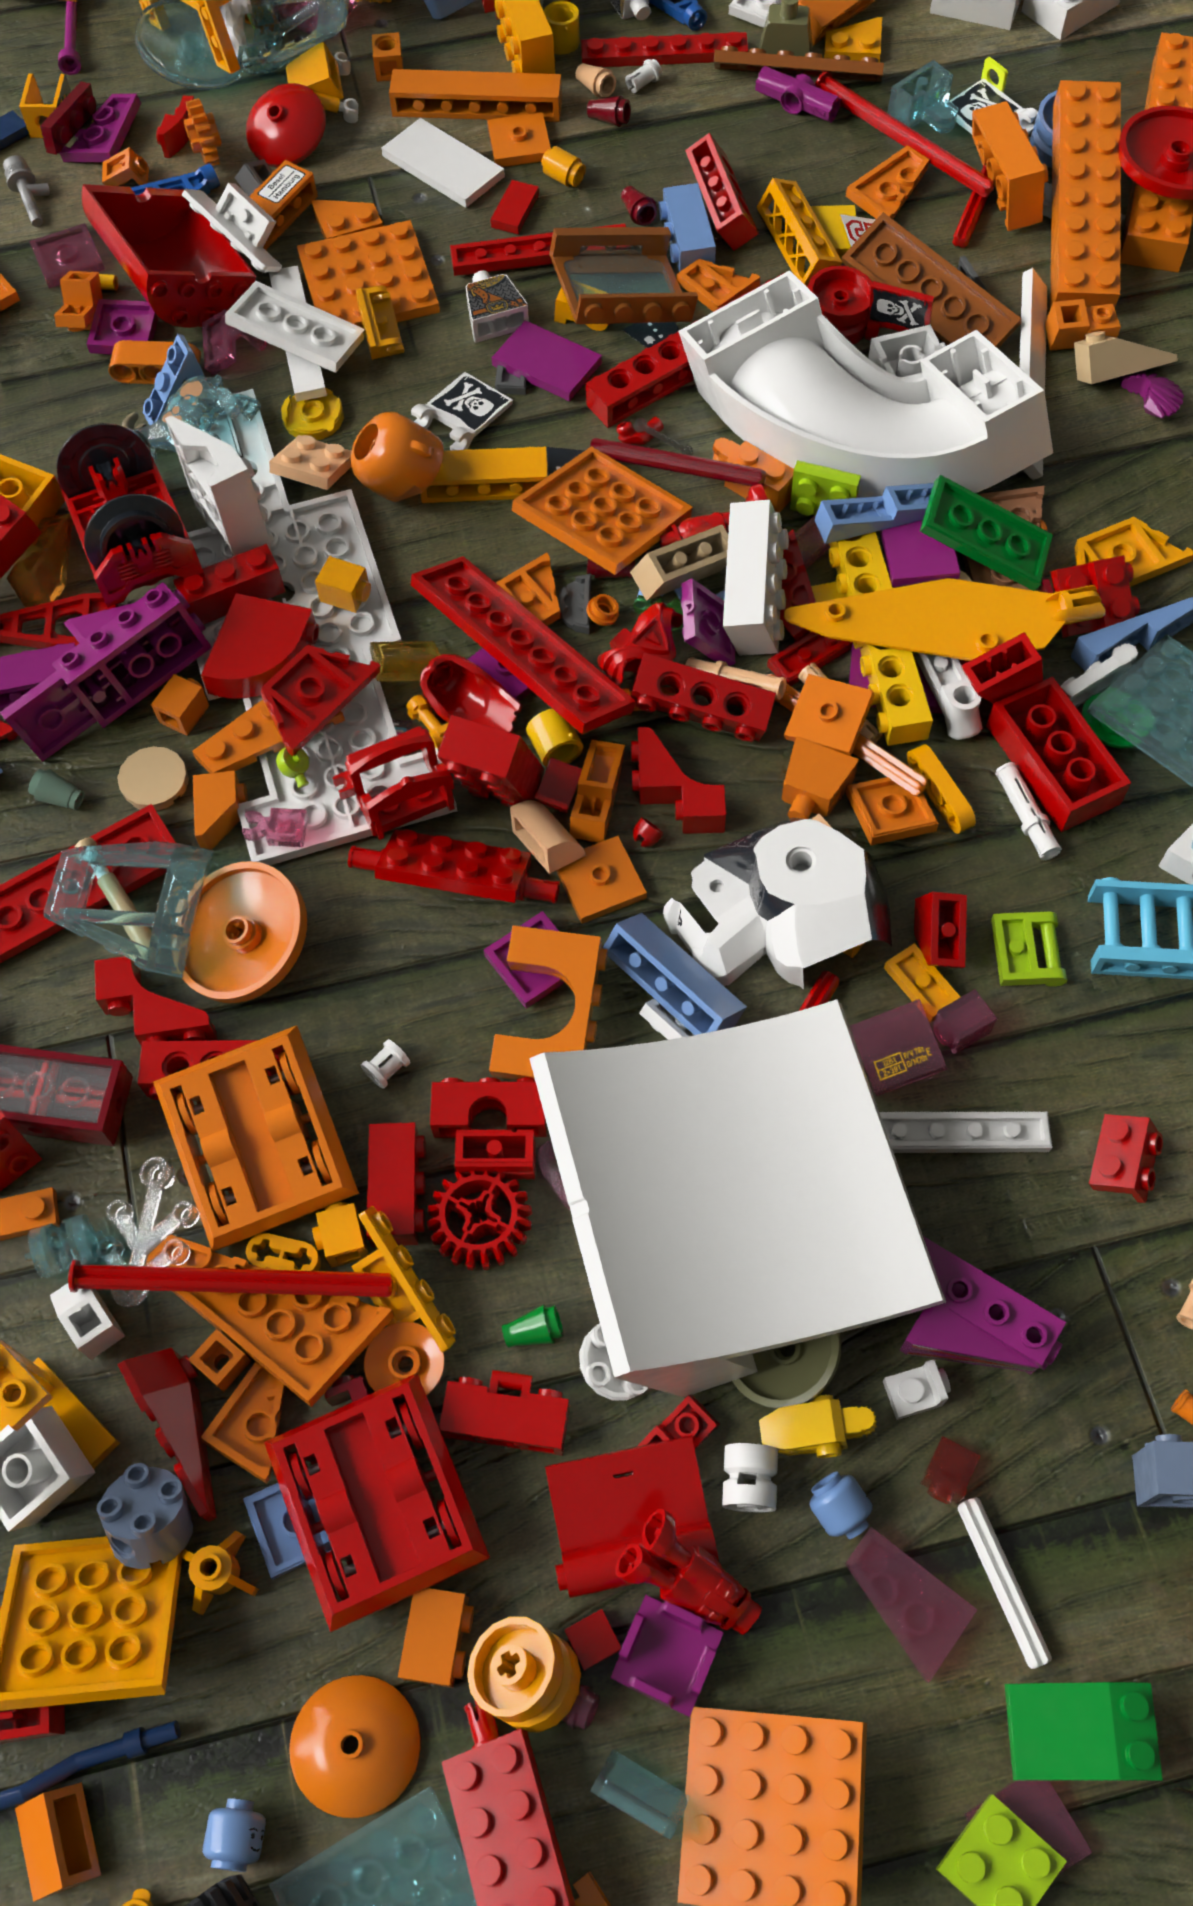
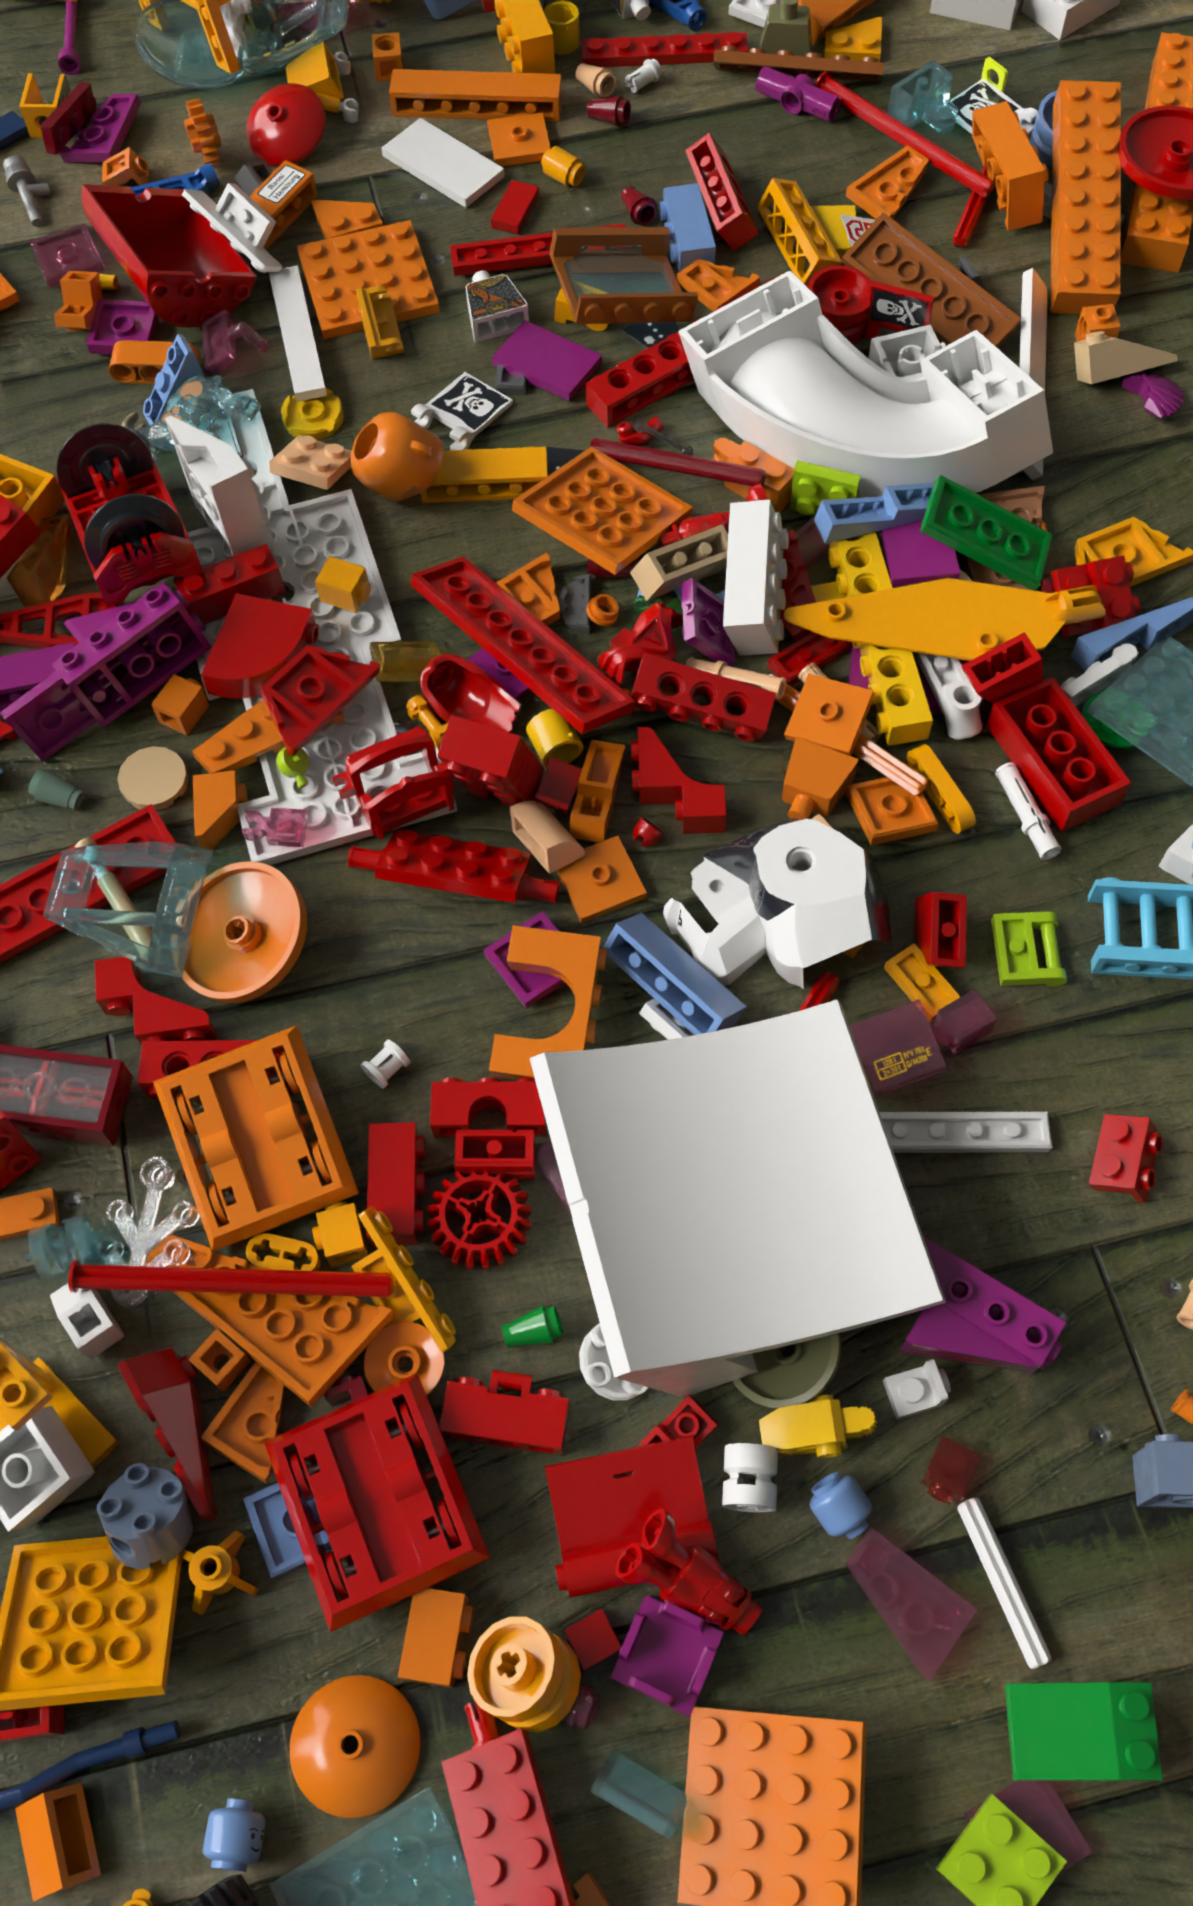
red slope [156,95,194,158] -> none
white plate [225,281,365,373] -> none
orange brick [1045,299,1090,351] -> none

